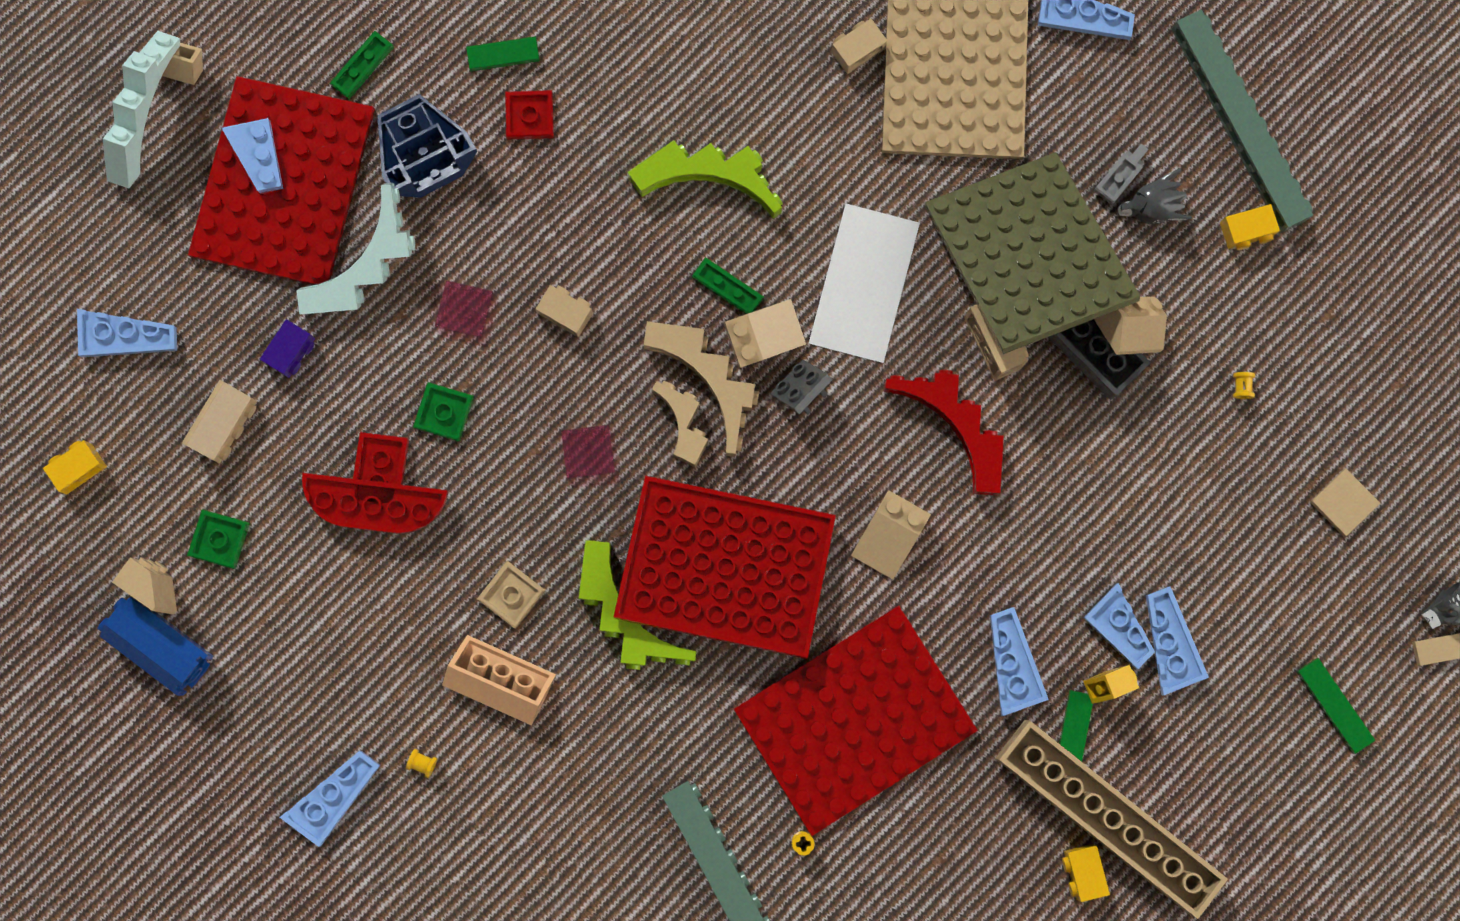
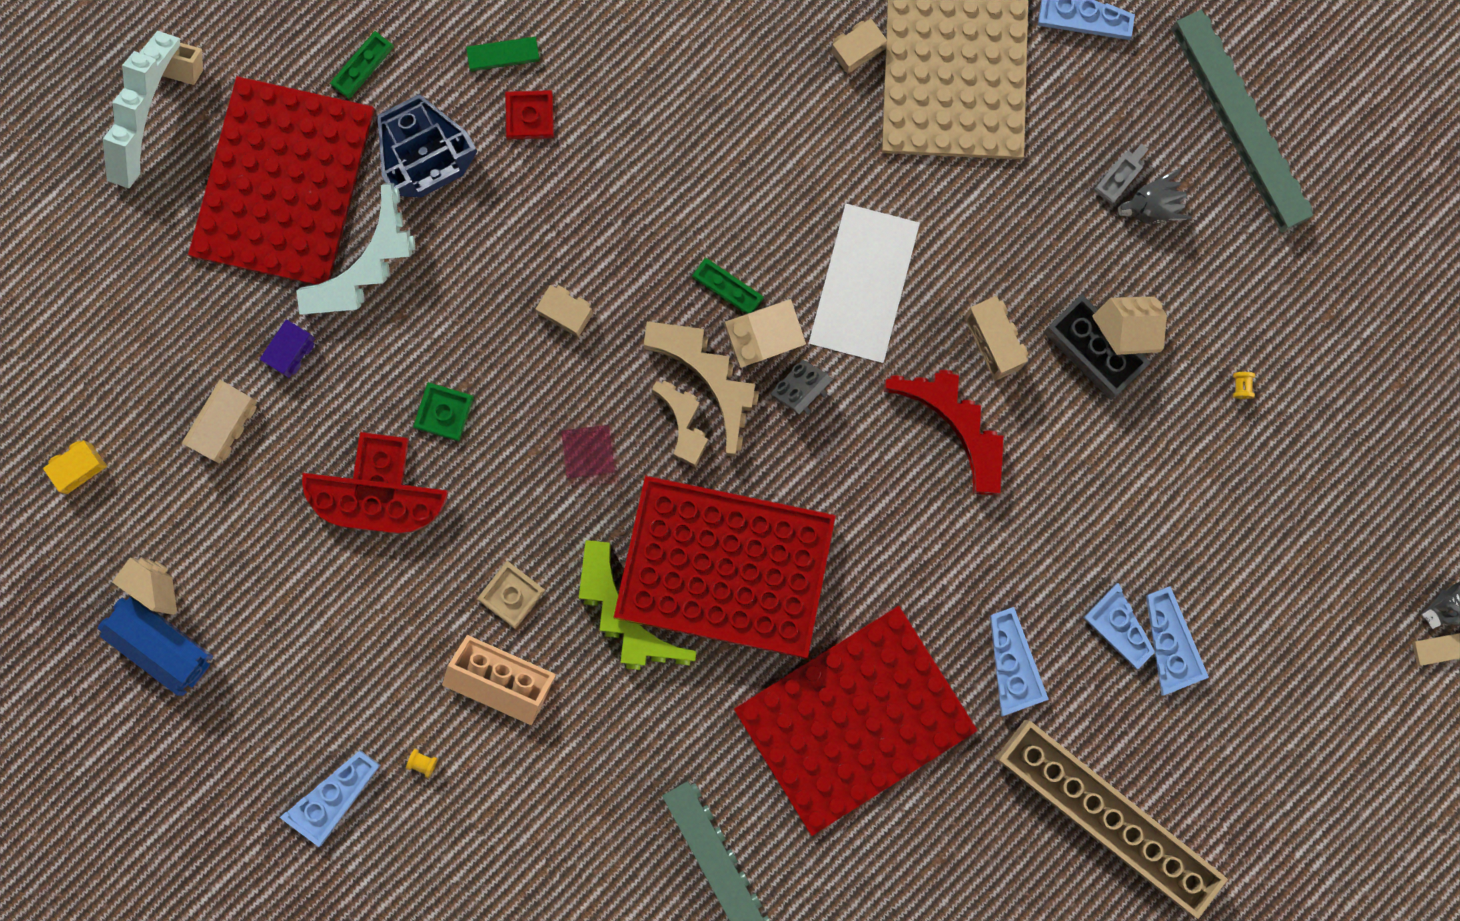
light blue wing [77,309,177,357] -> none
green tile [187,509,250,569] -> none
light blue wing [222,118,283,193] -> none
clear pink tile [435,280,493,338] -> none
lime arch [627,140,783,219] -> none
yellow bush [791,831,815,856] -> none
tan slope [851,490,931,580] -> none
olive plate [925,152,1140,354] -> none
green tile [1059,690,1093,762] -> none
yellow brick [1062,844,1110,902] -> none
yellow brick [1083,665,1139,704] -> none
yellow brick [1220,204,1280,250] -> none
green tile [1296,658,1375,754] -> none
tan tile [1310,468,1380,537] -> none

